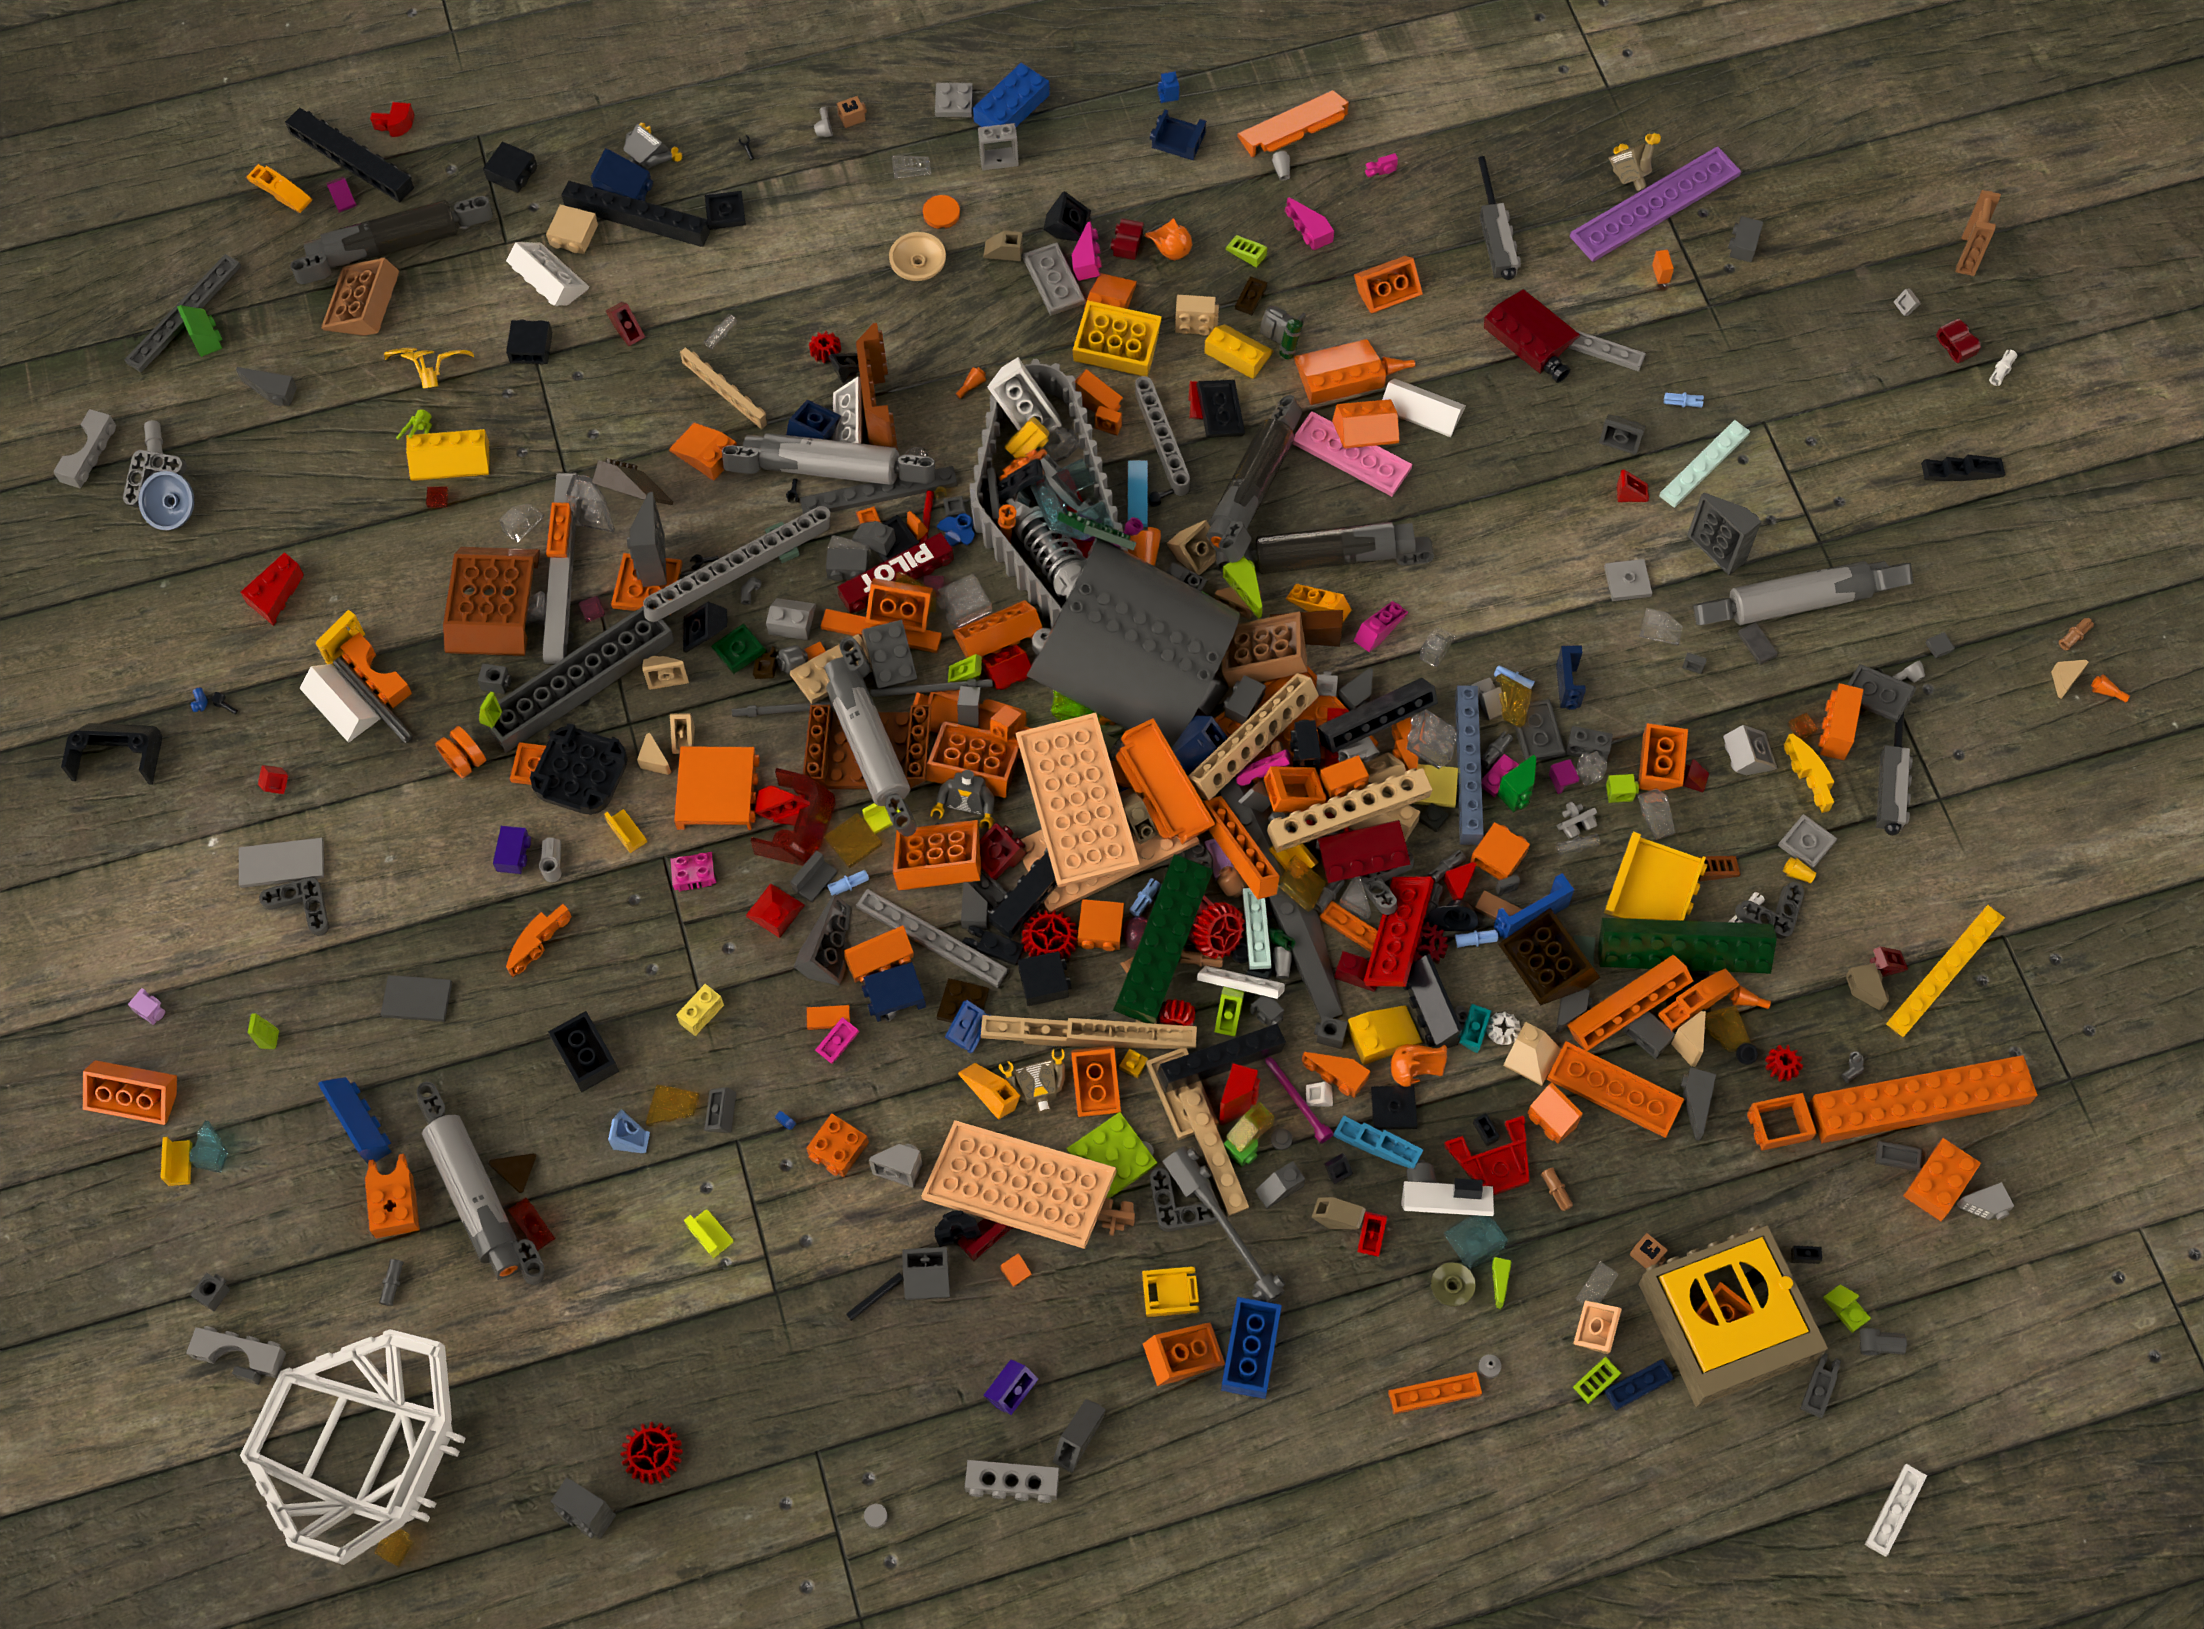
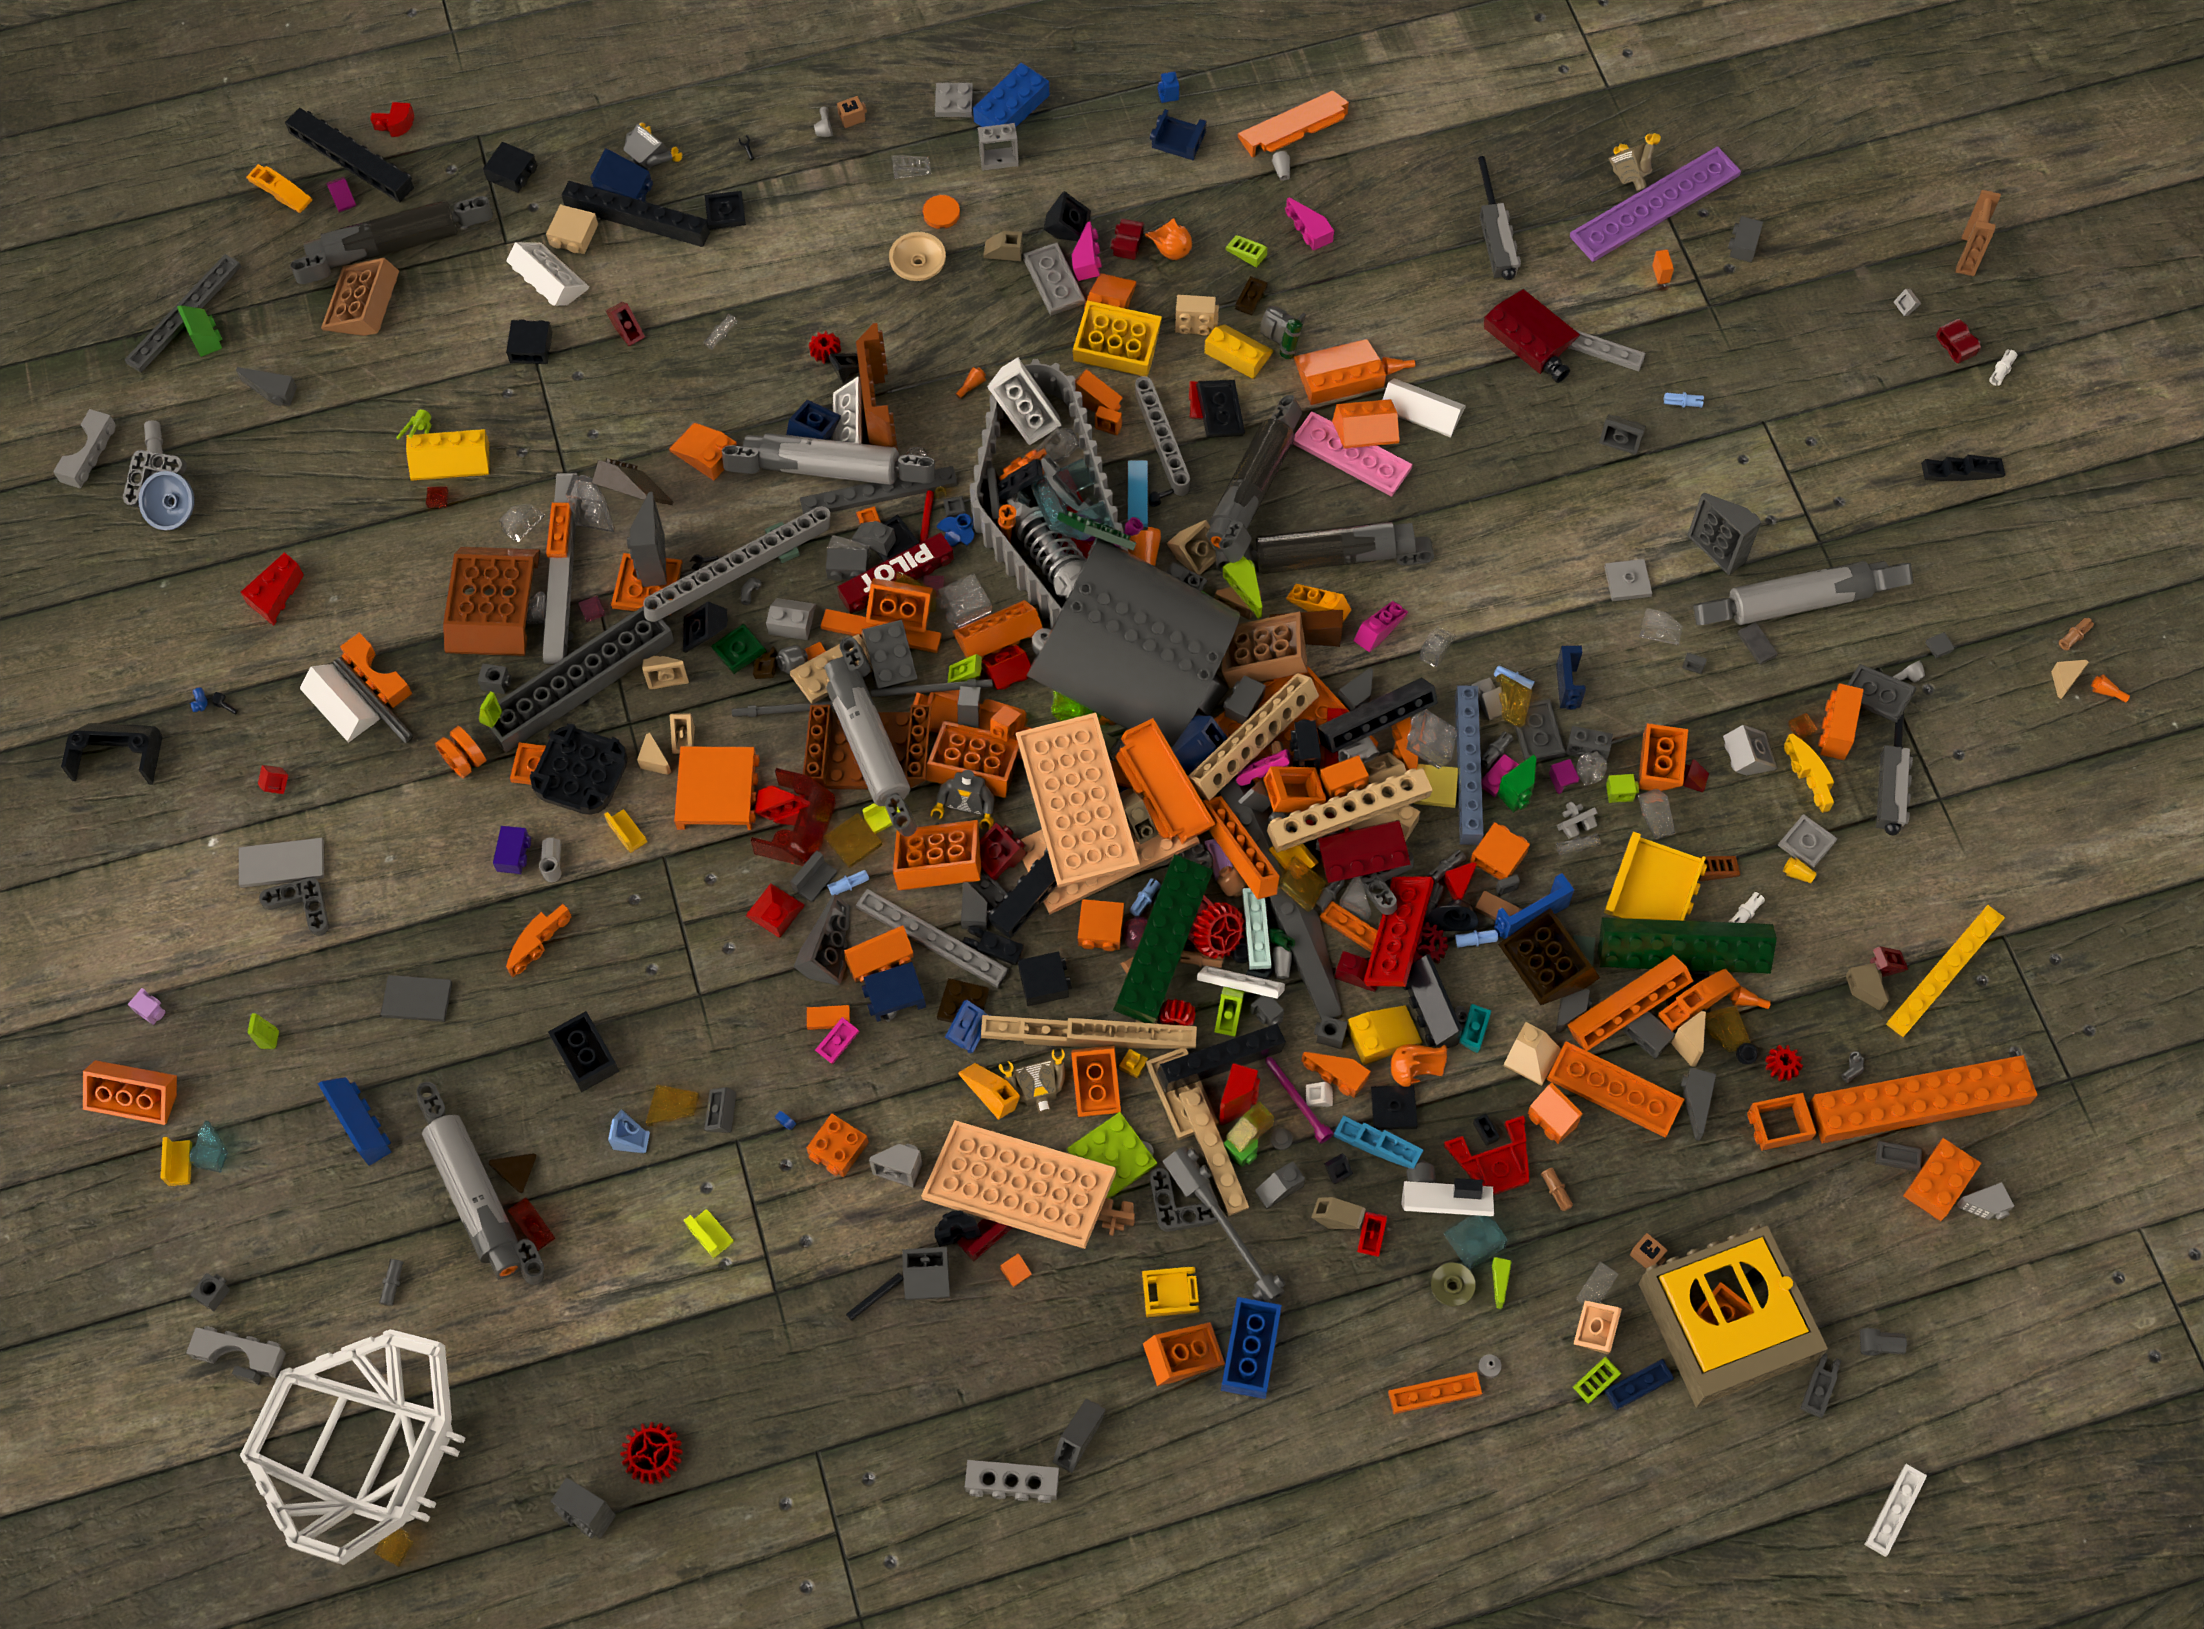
yellow container [316,610,365,665] -> none
orange brick [365,1154,420,1239] -> none
yellow plant [384,348,474,388] -> none
dark pink hinge [671,852,716,892] -> none
light yellow brick [676,984,724,1036] -> none
tan plate [680,347,767,429] -> none
black hand [786,478,799,503] -> none
light grey tile [864,1504,888,1528] -> none
orange slope [907,511,928,540] -> none
dark purple brick [984,1360,1038,1415] -> none
yellow brick [1005,416,1050,458] -> none
red gear [1022,909,1078,958] -> none
light grey tile [1316,671,1338,696] -> none
orange slope [1354,256,1423,313] -> none
dark pink plate [1365,153,1398,177] -> none
pearl dark grey plate [1419,803,1449,833] -> none
white gear [1486,1011,1521,1045] -> none
red slope [1617,469,1649,502] -> none
light aqua plate [1659,420,1750,508] -> none
dark grey beam [1735,882,1804,939] -> none
black piece [1791,1245,1822,1264] -> none
lime slope [1823,1284,1871,1333] -> none

